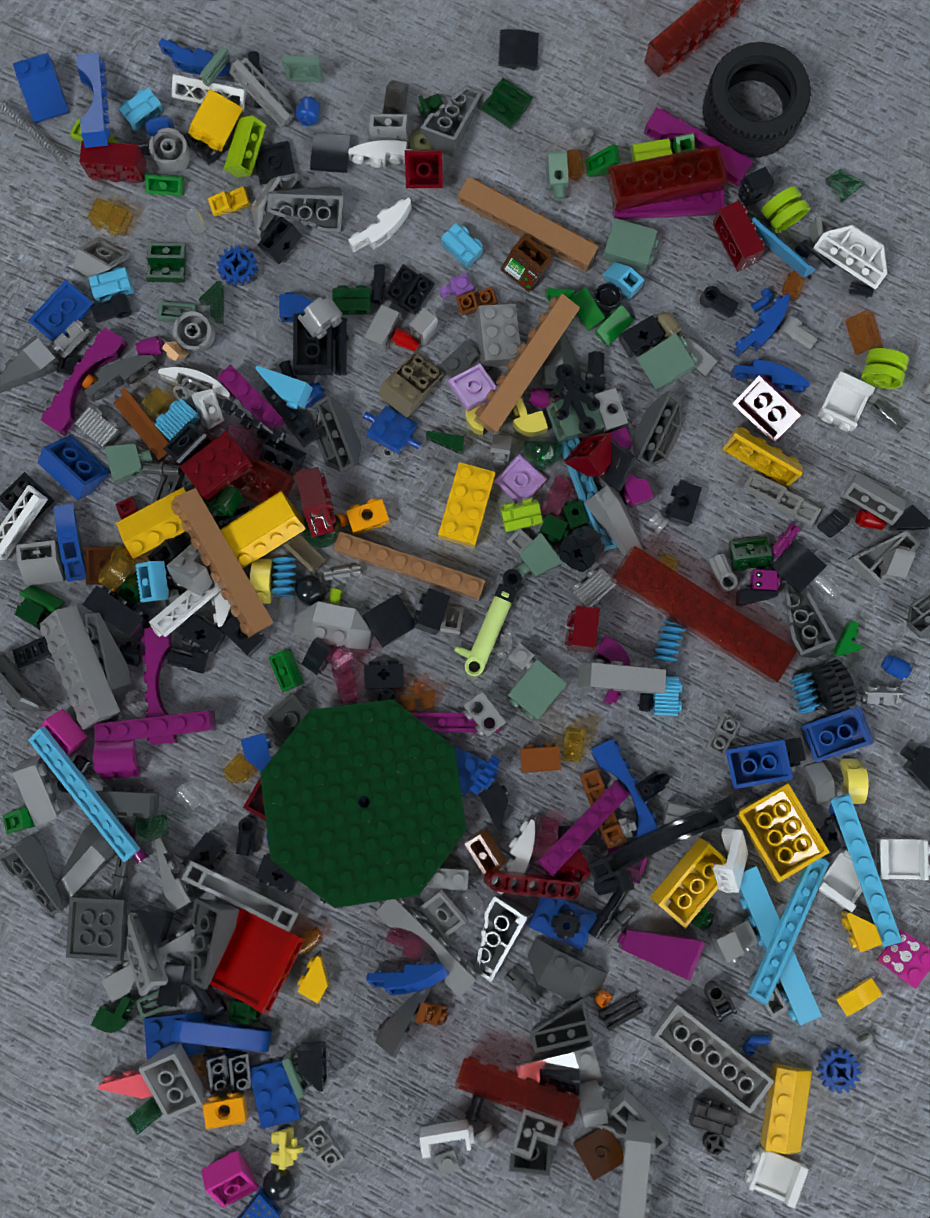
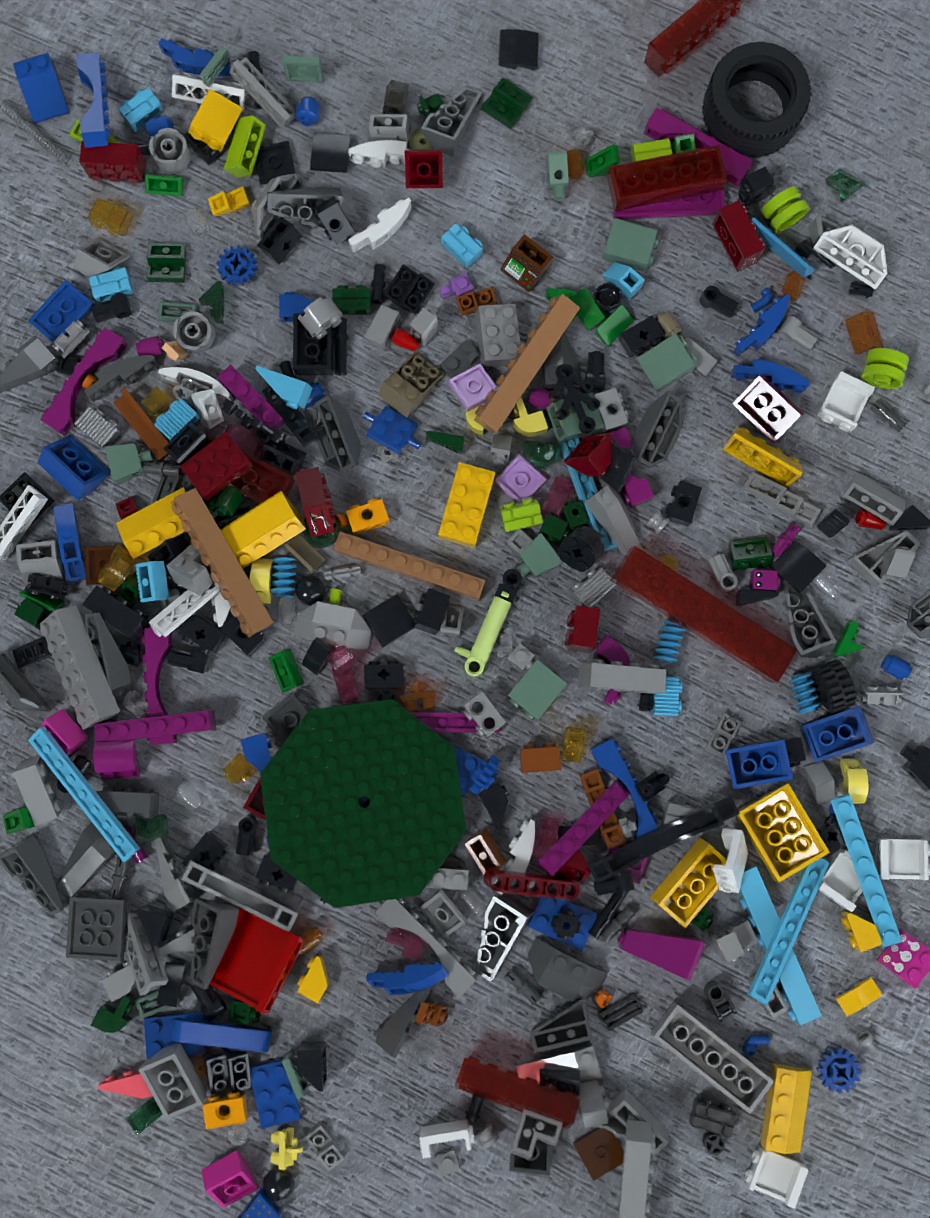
medium nougat brick [457,177,599,272] -> none
none -> black hinge [25,574,68,600]
none -> black brick [315,196,356,245]

